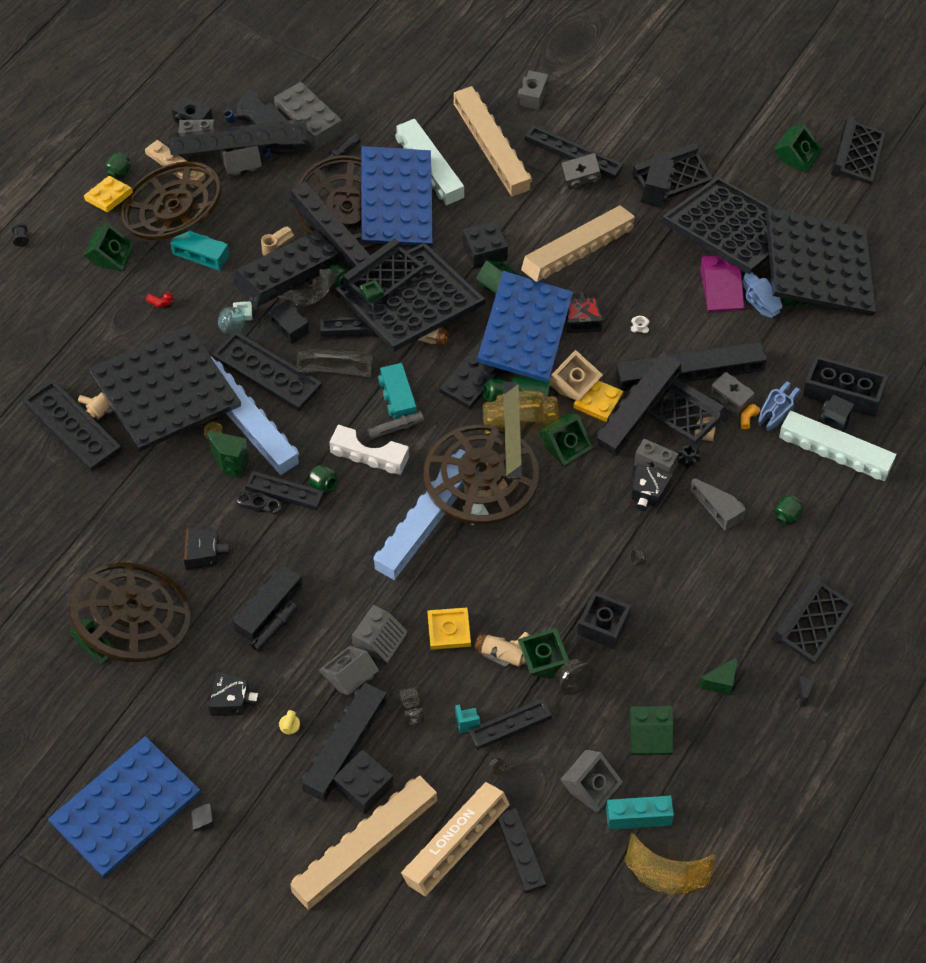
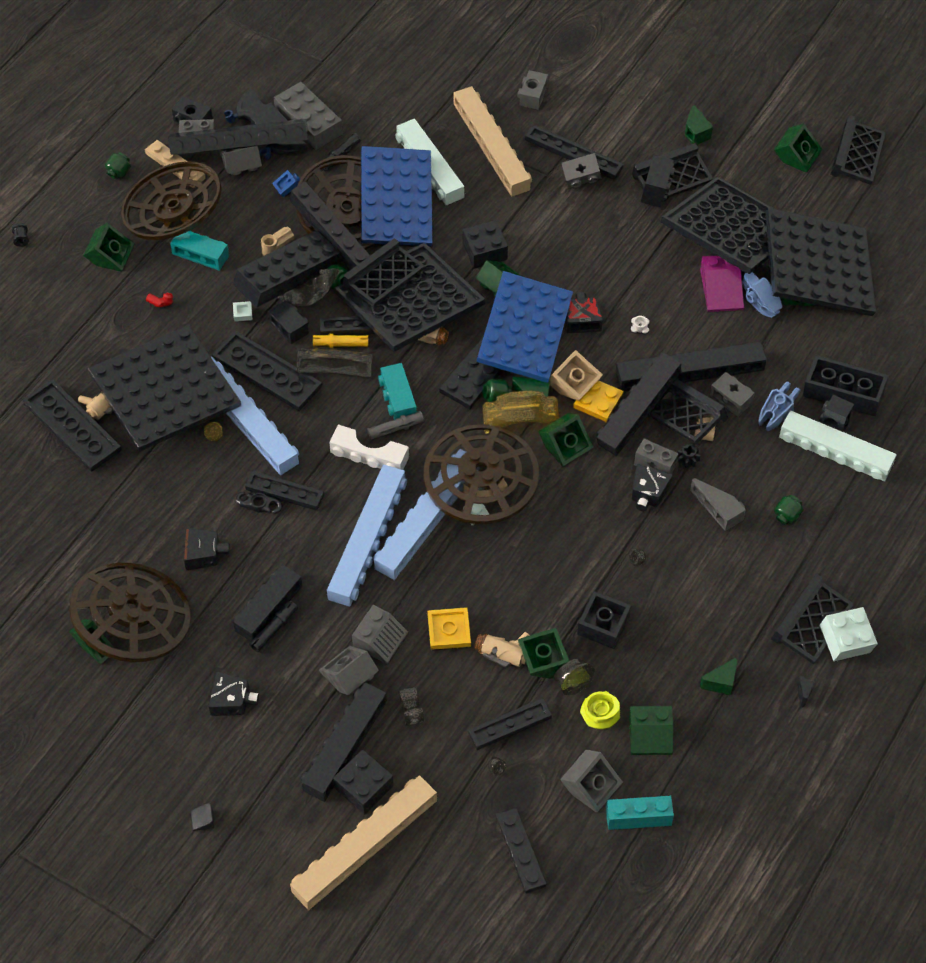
blue plate [48,736,201,878] -> none
yellow plate [84,176,133,213] -> none
dark green slope [208,431,249,478] -> none
clear light blue hair [218,307,245,334] -> none
light yellow plate [279,710,300,734] -> none
dark green head [309,465,338,493] -> none
dark green tile [359,280,384,302] -> none
tan brick [401,782,510,897] -> none
teal panel [455,704,480,734] -> none
olive sticker [503,382,522,478] -> none
tan brick [521,205,635,282] -> none
clear yellow windscreen [625,833,716,894] -> none
light orange arm [741,404,760,429] -> none
none -> blue bracket [272,170,300,197]
none -> yellow pin [313,334,368,348]
none -> light blue brick [327,464,407,607]
none -> neon yellow hat [580,691,620,729]
none -> dark green slope [685,105,713,145]
none -> light aqua brick [820,607,878,661]

